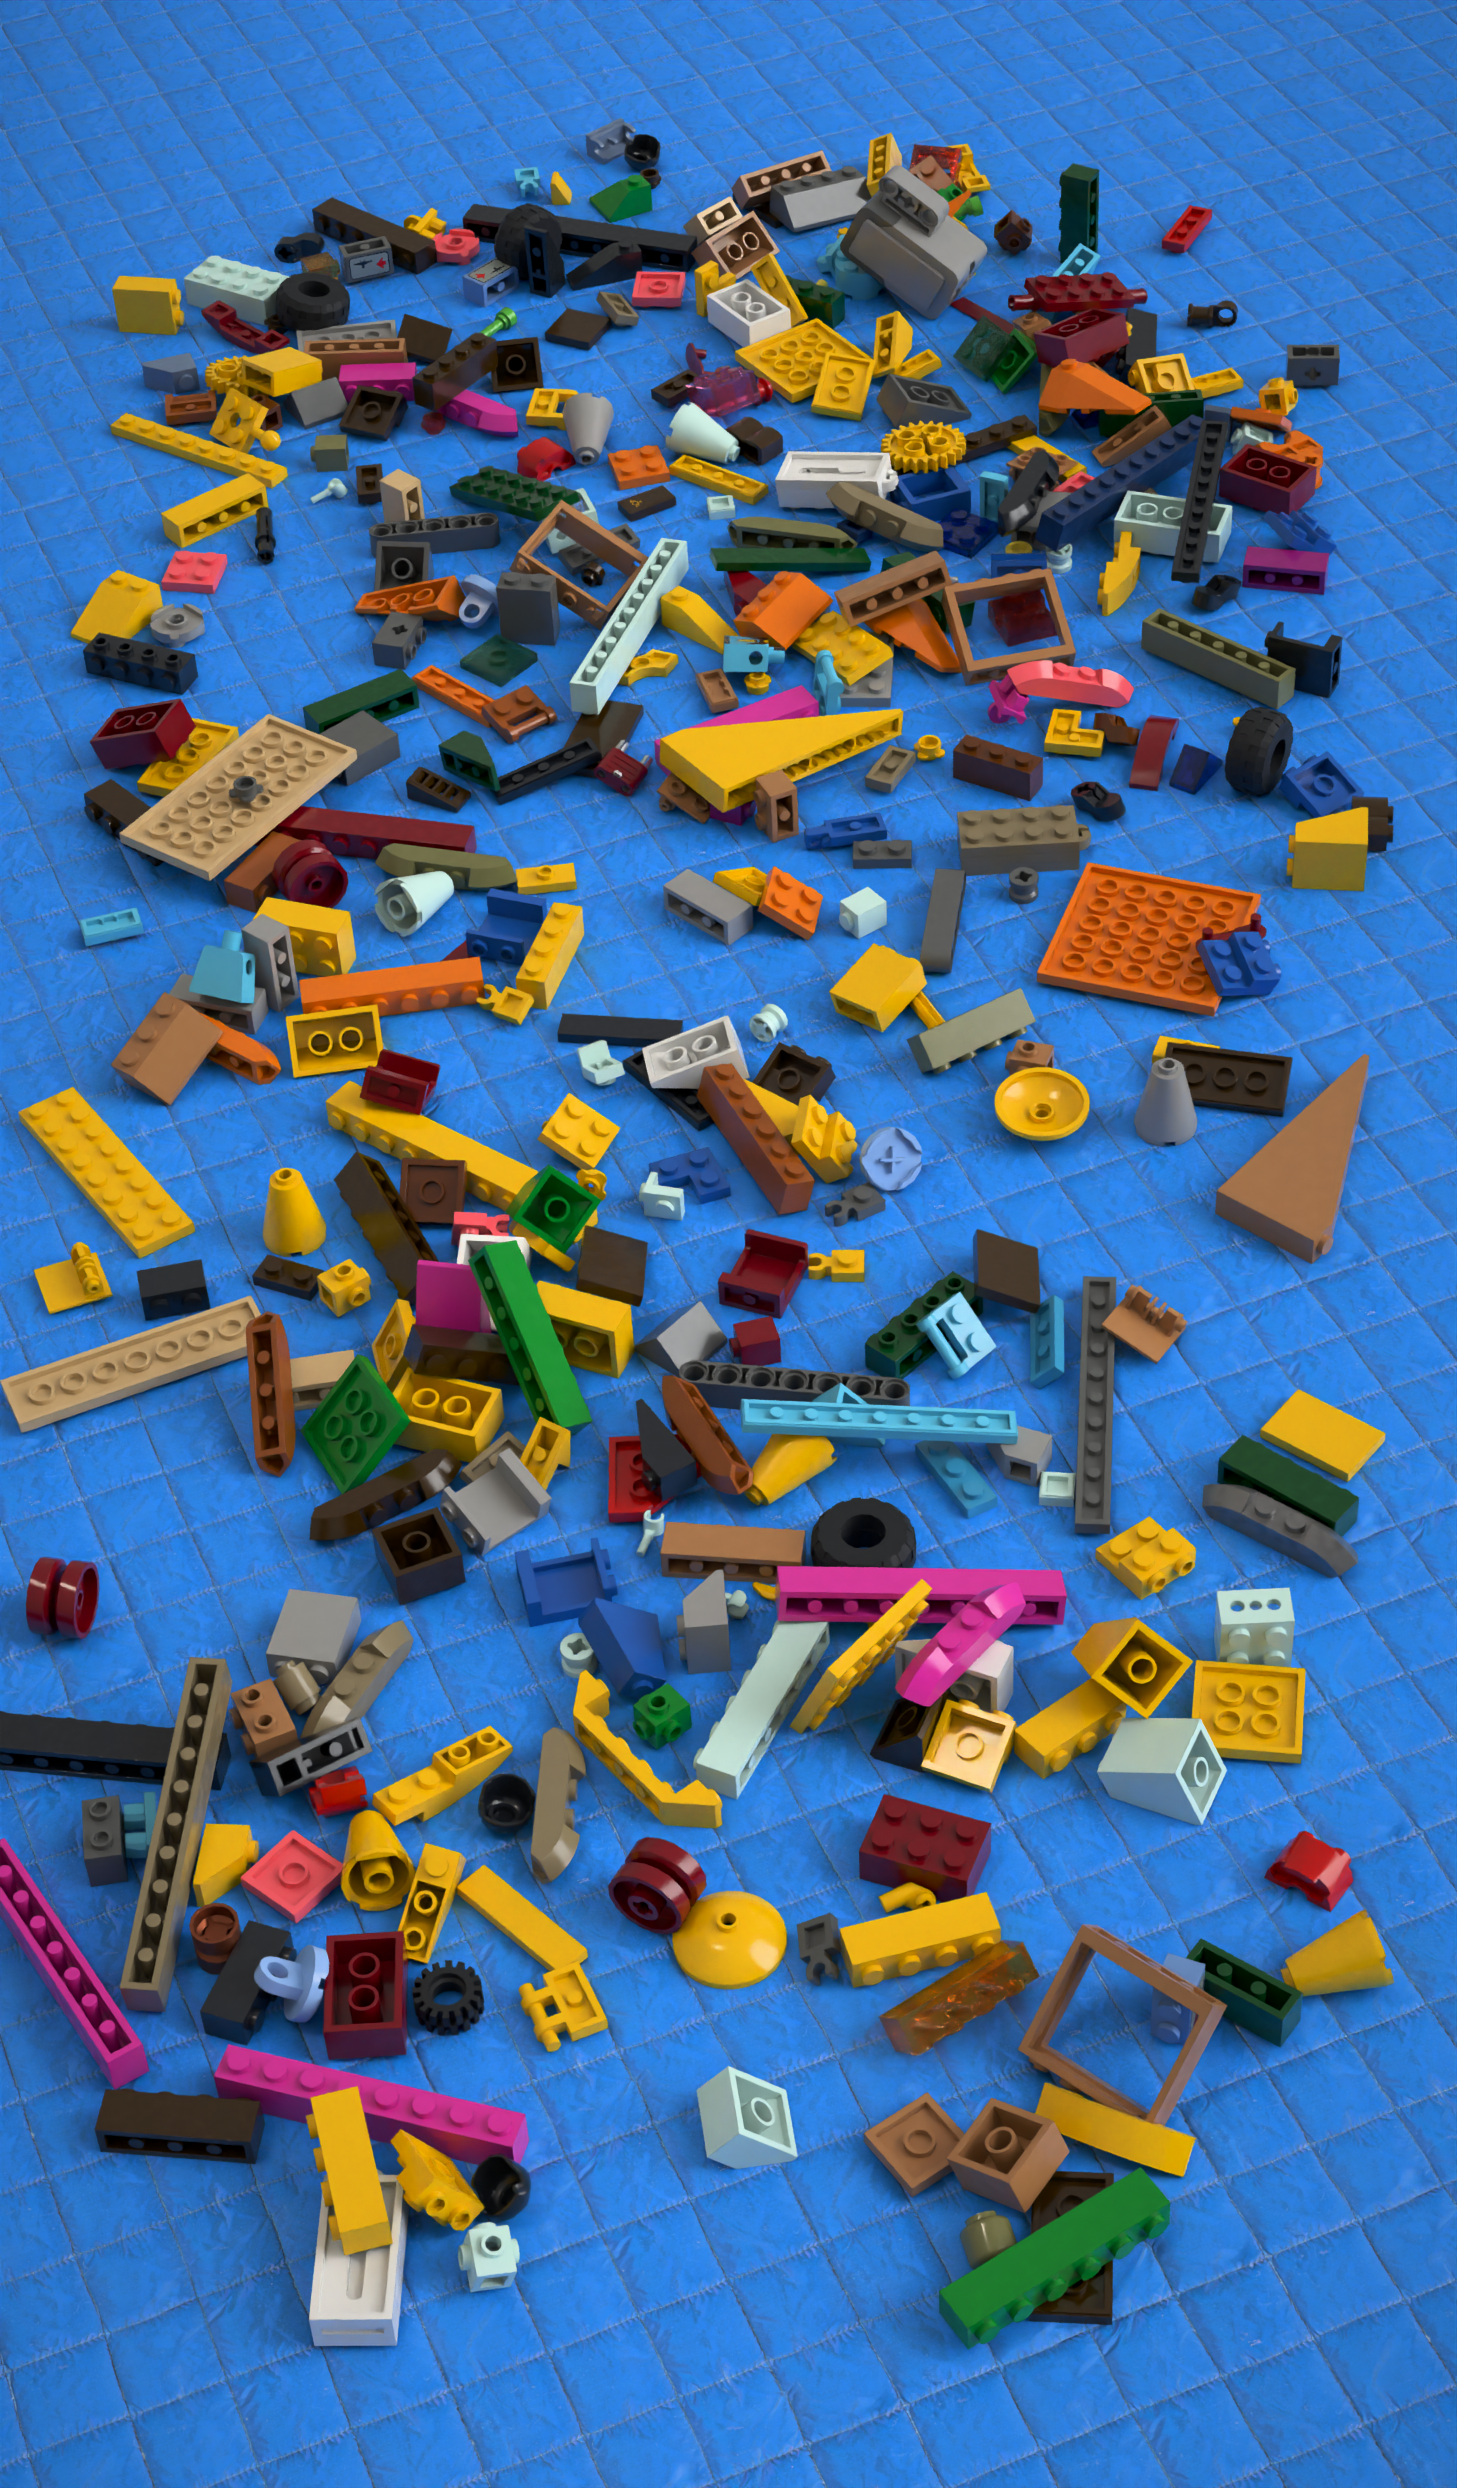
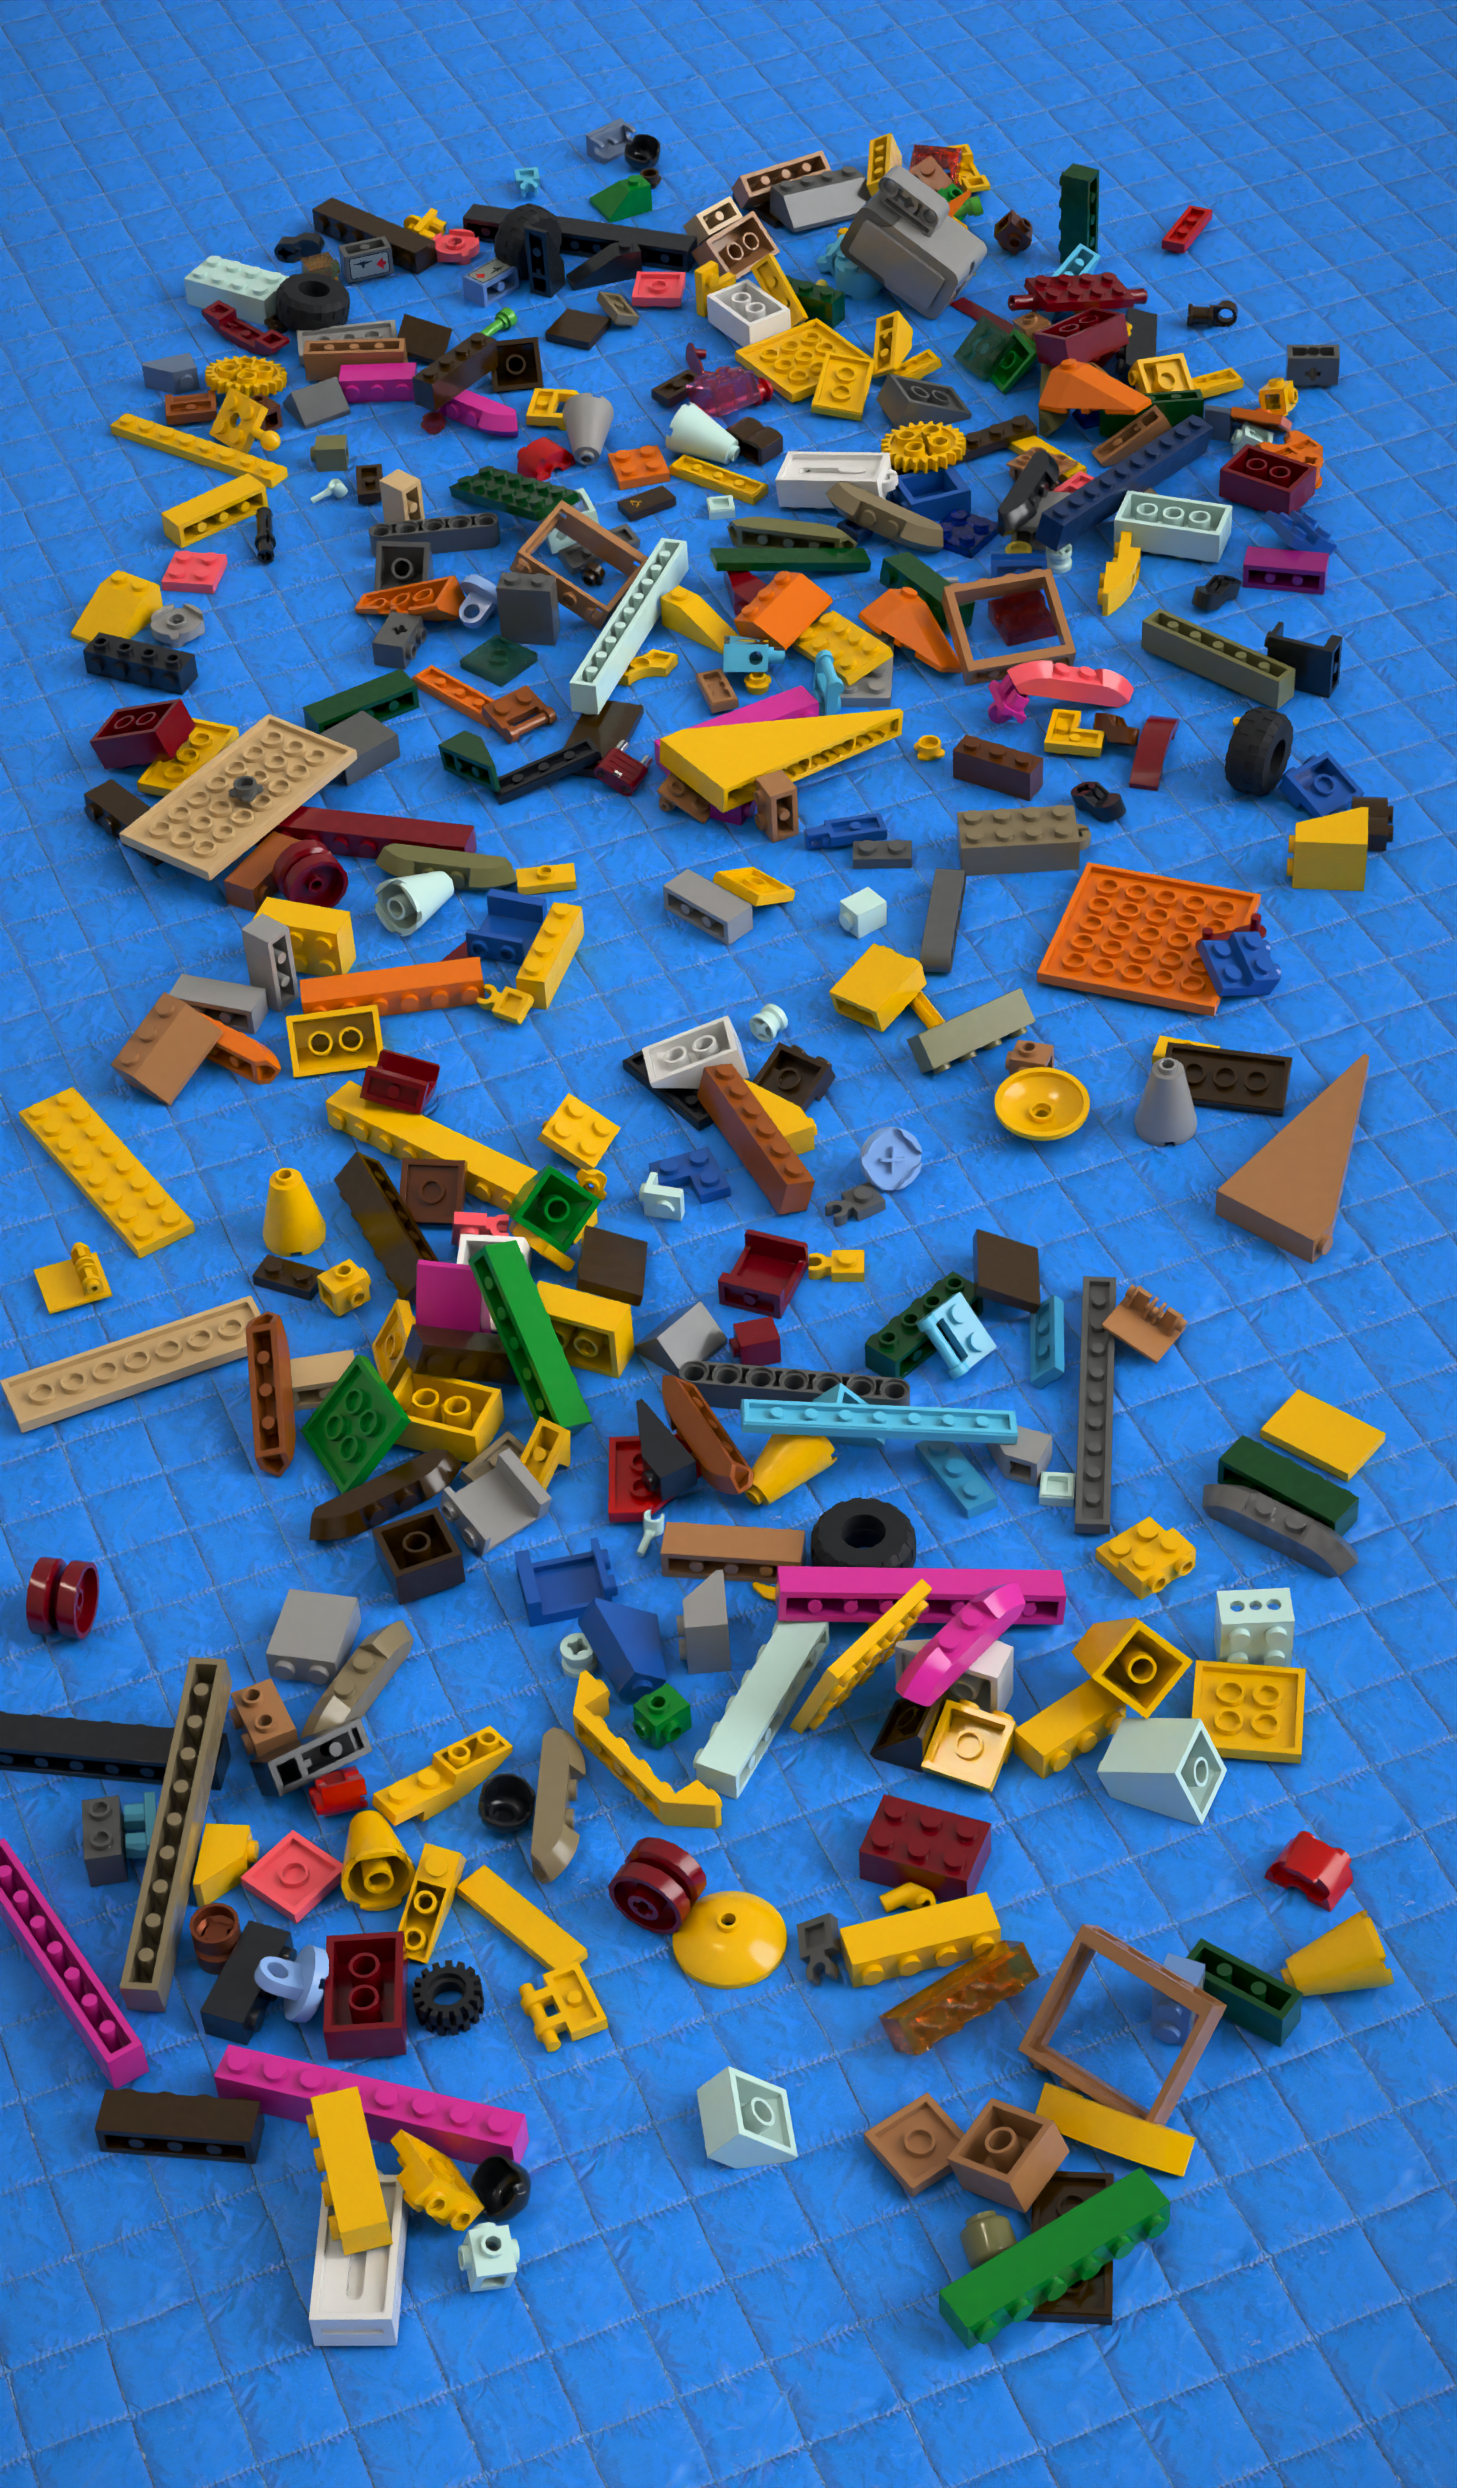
medium azure plate [79,908,144,946] -> none
yellow brick [112,276,184,335] -> none
black brick [137,1259,210,1321] -> none
medium azure torso [189,930,256,1004] -> none
yellow brick [242,347,323,397] -> none
dark tan brick [273,1660,322,1716] -> none
dark brown plate [339,385,409,441] -> none
dark brown slope [406,767,471,813] -> none
yellow slope [550,172,572,205] -> none
black tile [557,1013,684,1047] -> none
light aqua bracket [577,1040,625,1086] -> none
light aqua hand [725,1590,749,1619] -> none
orange plate [758,866,823,941] -> none
yellow plate [791,1095,857,1184] -> none
medium nougat brick [834,550,952,627] -> none
dark tan plate [865,745,916,793] -> none
medium azure plate [980,471,1008,525] -> none
dark grey wheel [1009,867,1038,904] -> none
clear blue slope [1169,744,1223,795] -> none
black plate [1171,420,1228,583] -> none

